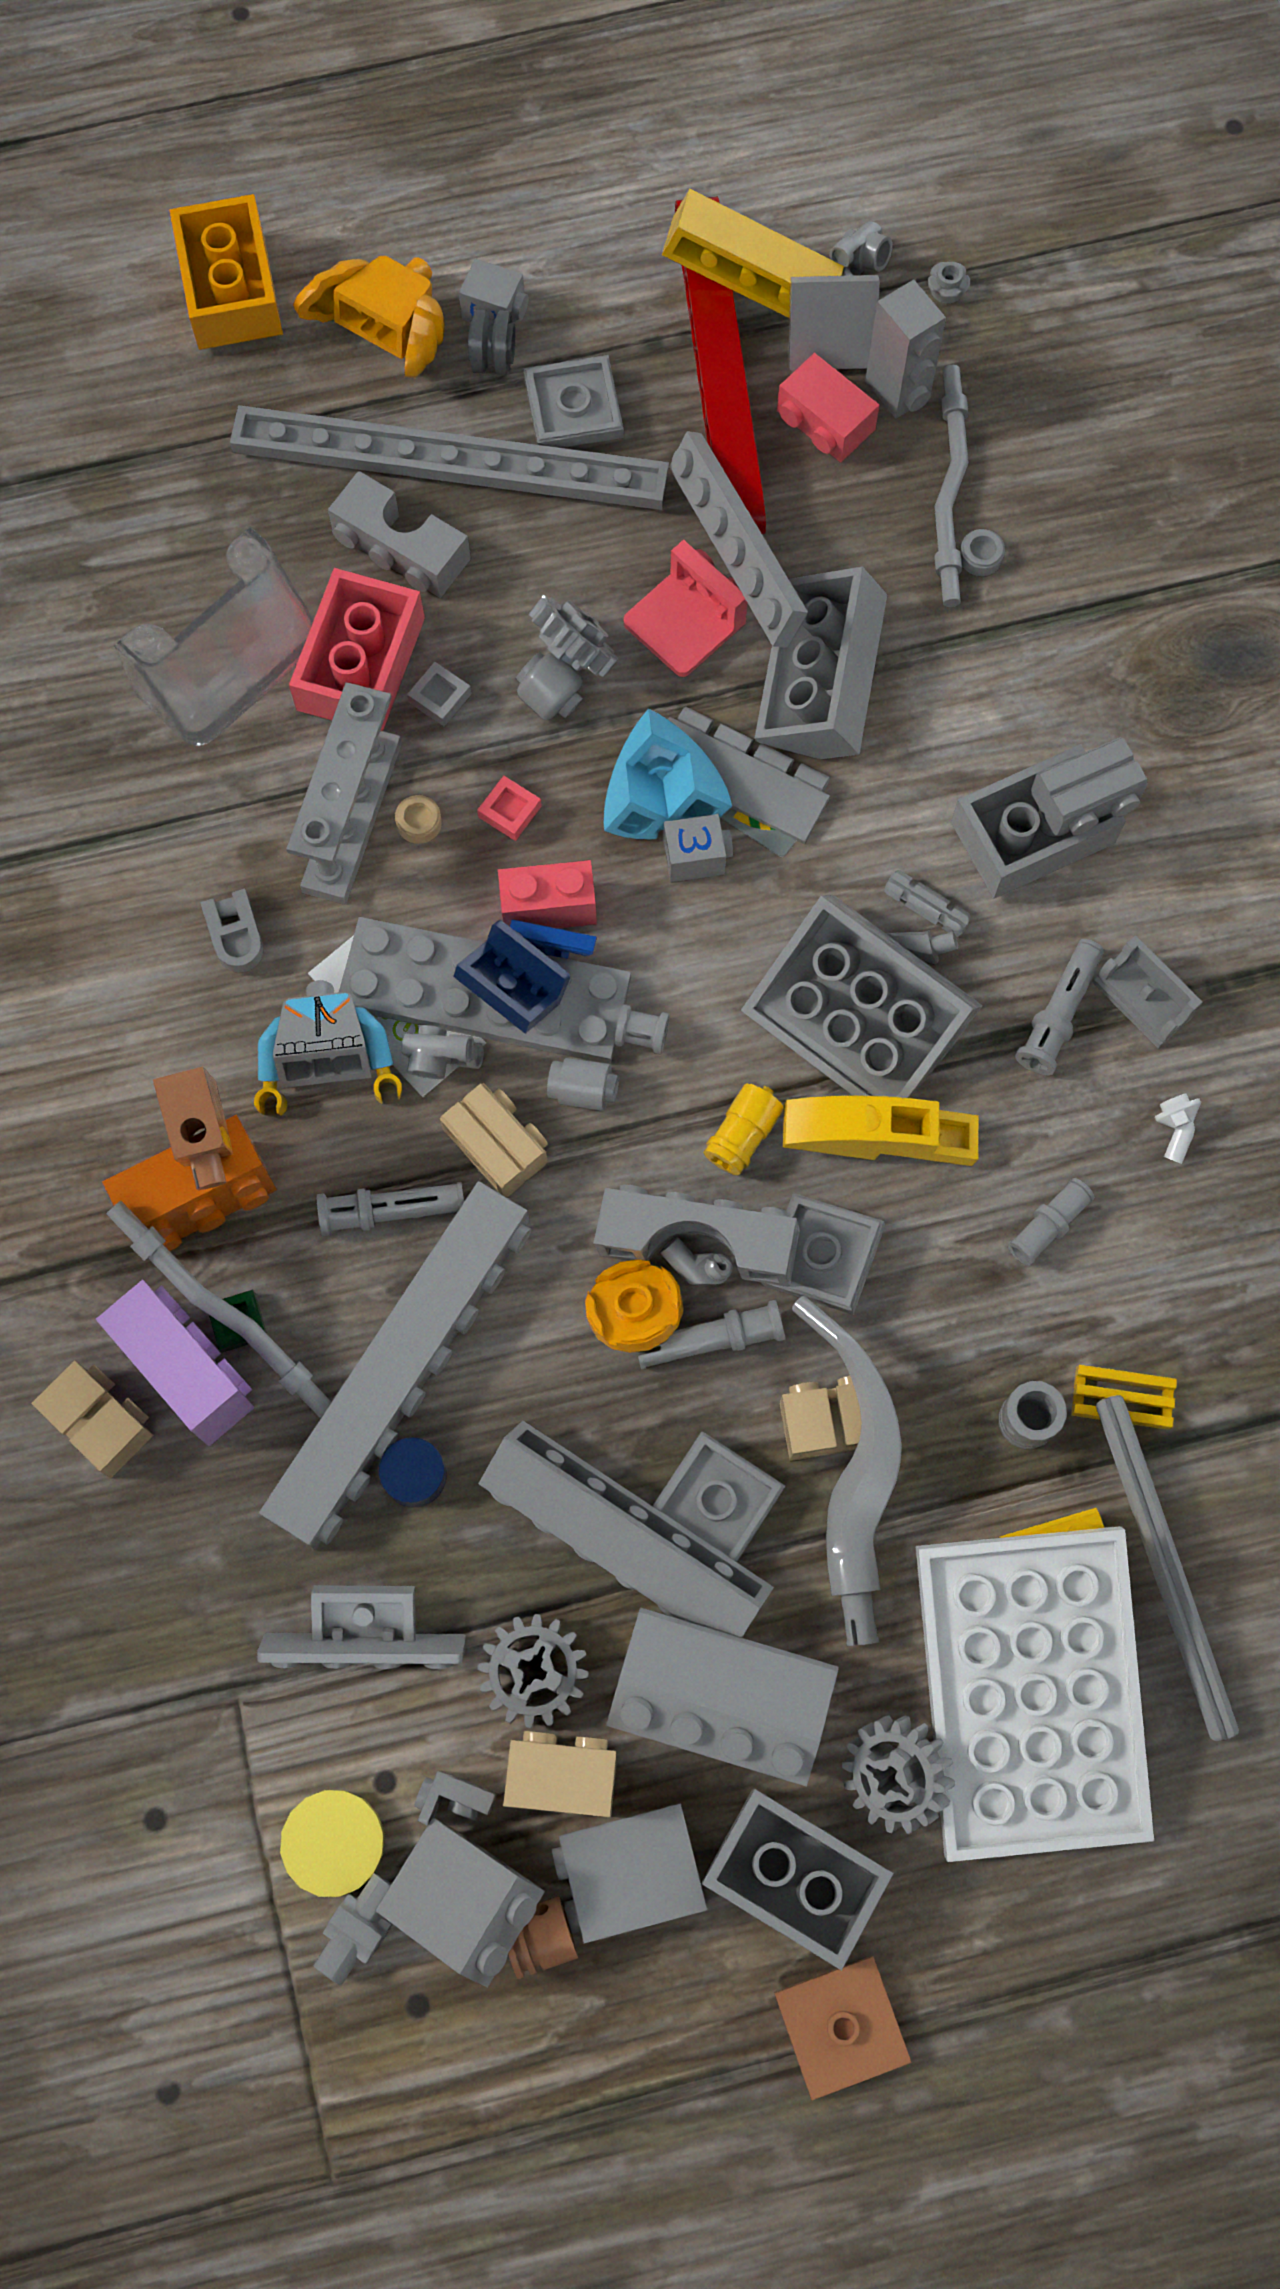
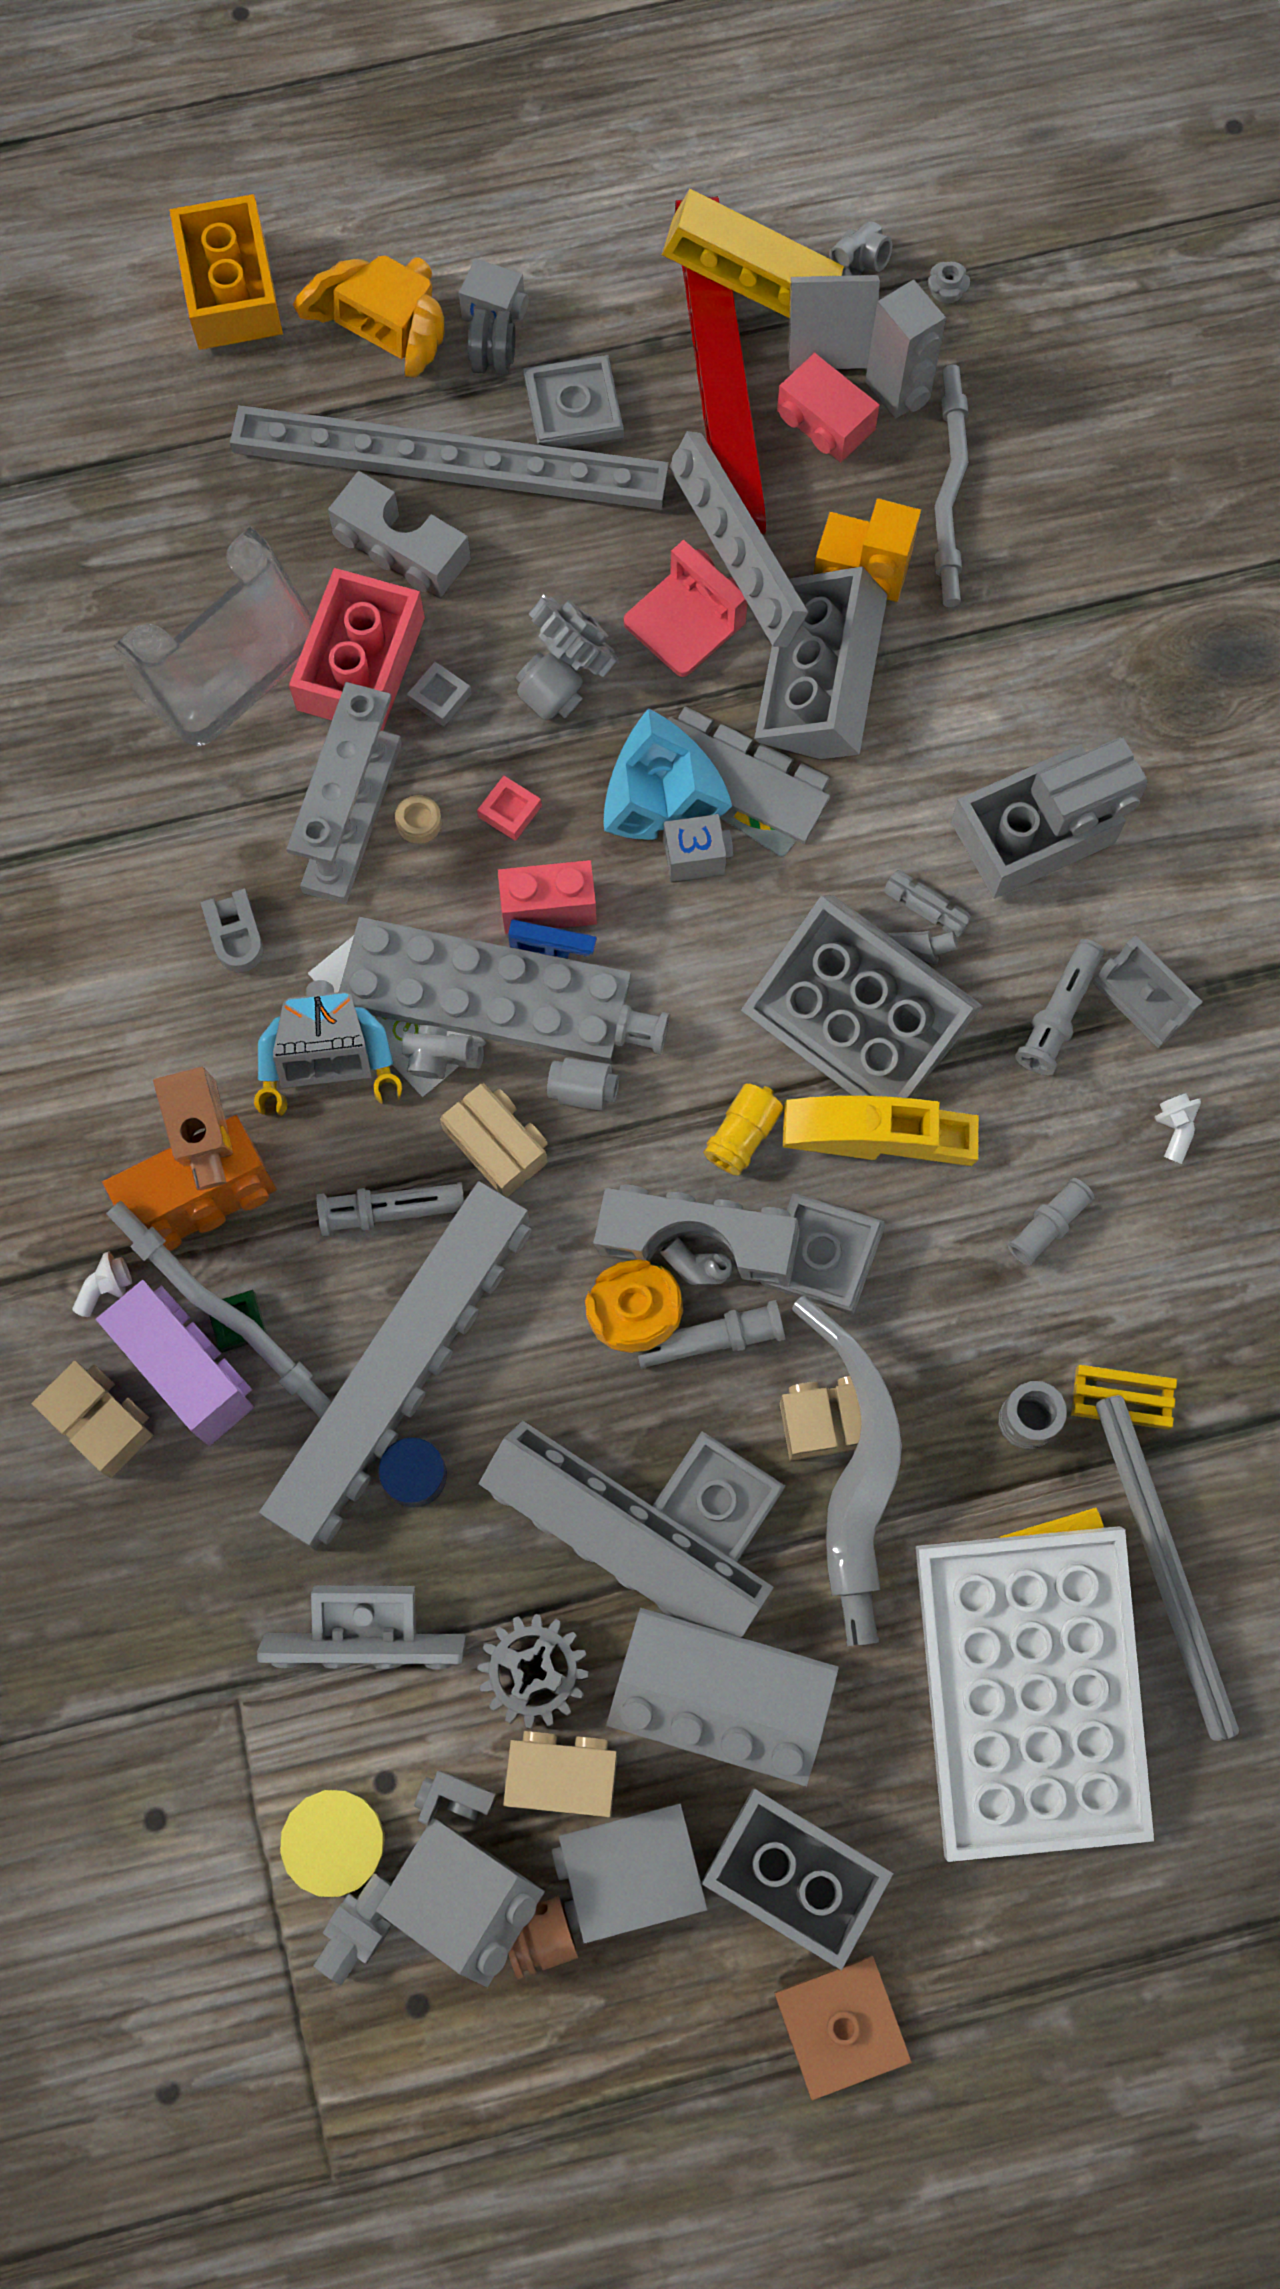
dark blue bracket [453,920,570,1034] -> none
light grey gear [842,1715,955,1834] -> none
light grey tile [960,529,1005,576] -> none
none -> white plate [72,1251,132,1317]
none -> light orange brick [813,498,921,602]

